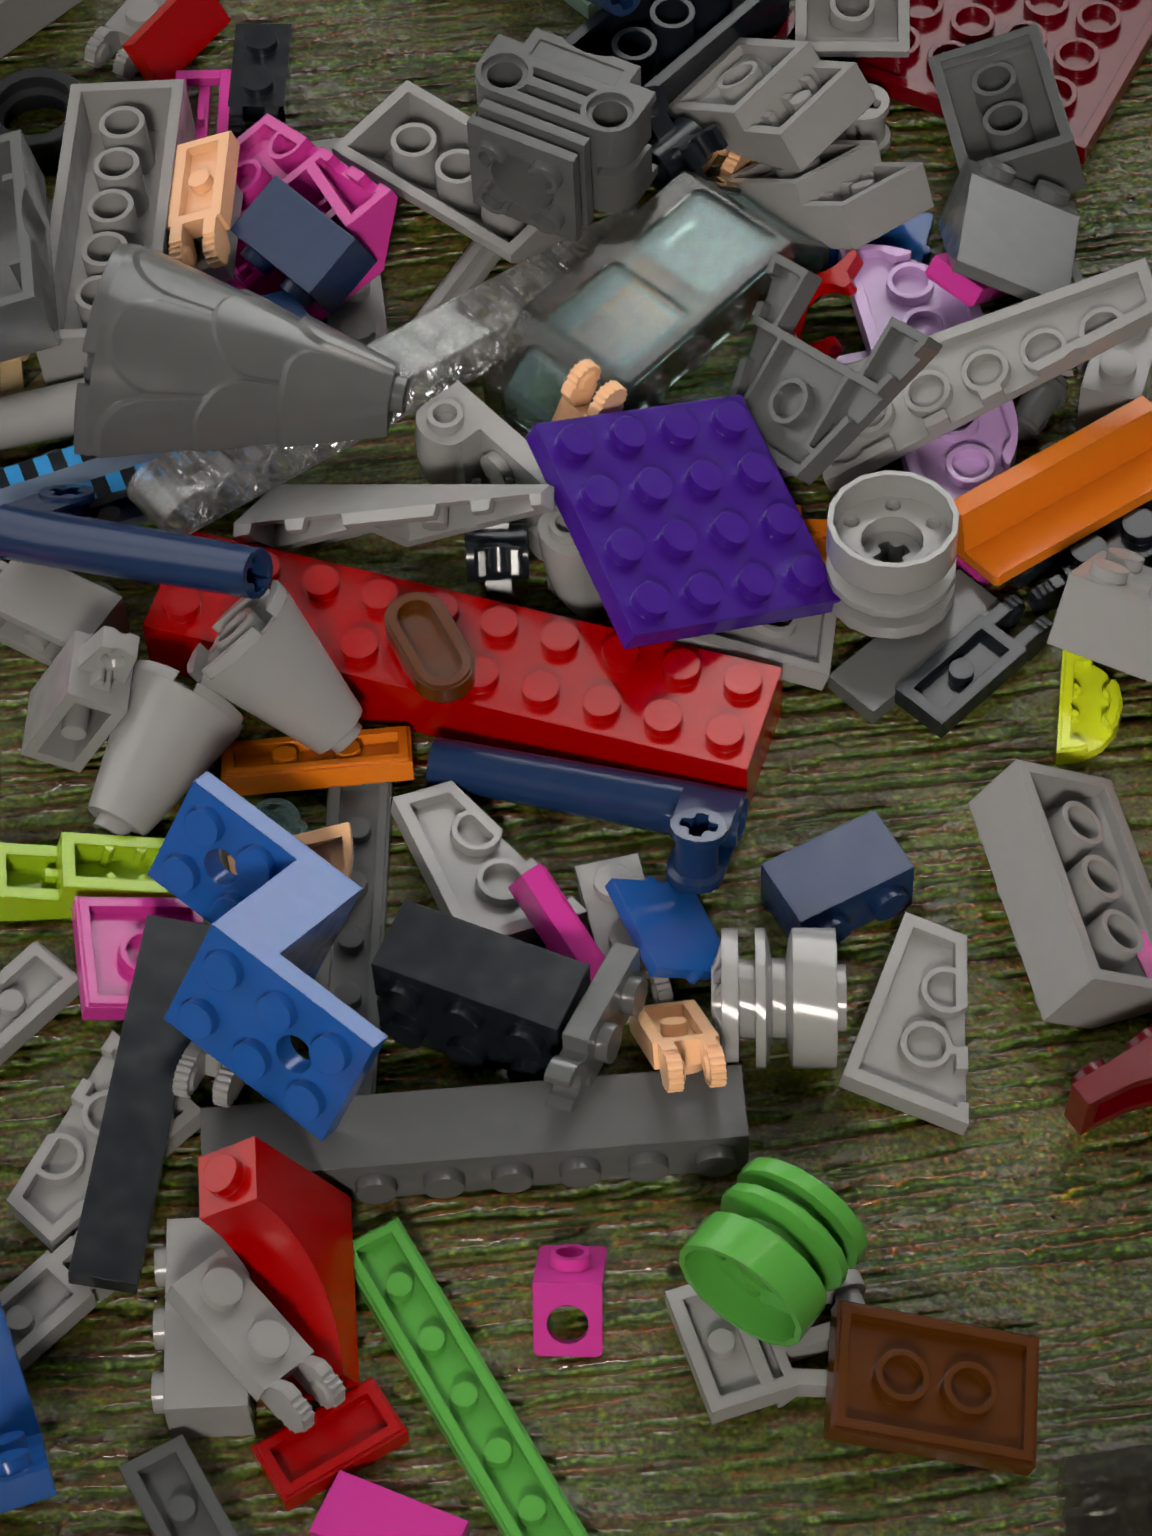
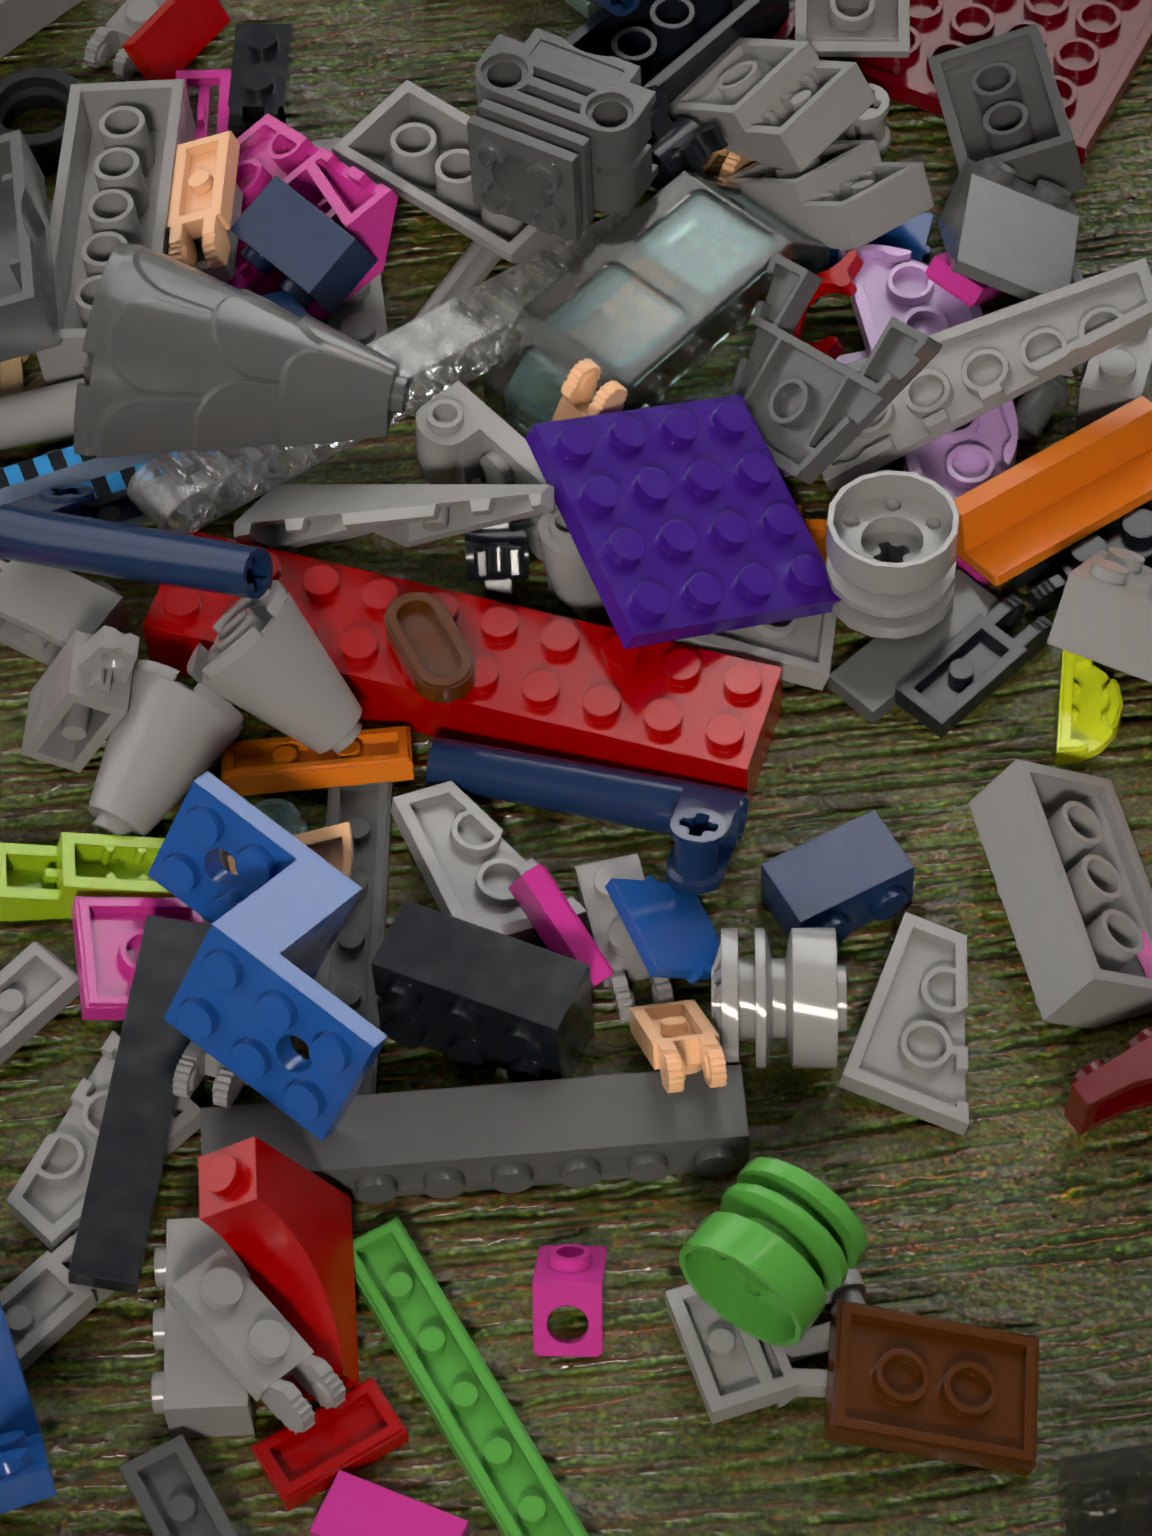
dark grey plate [544,942,648,1112] -> none

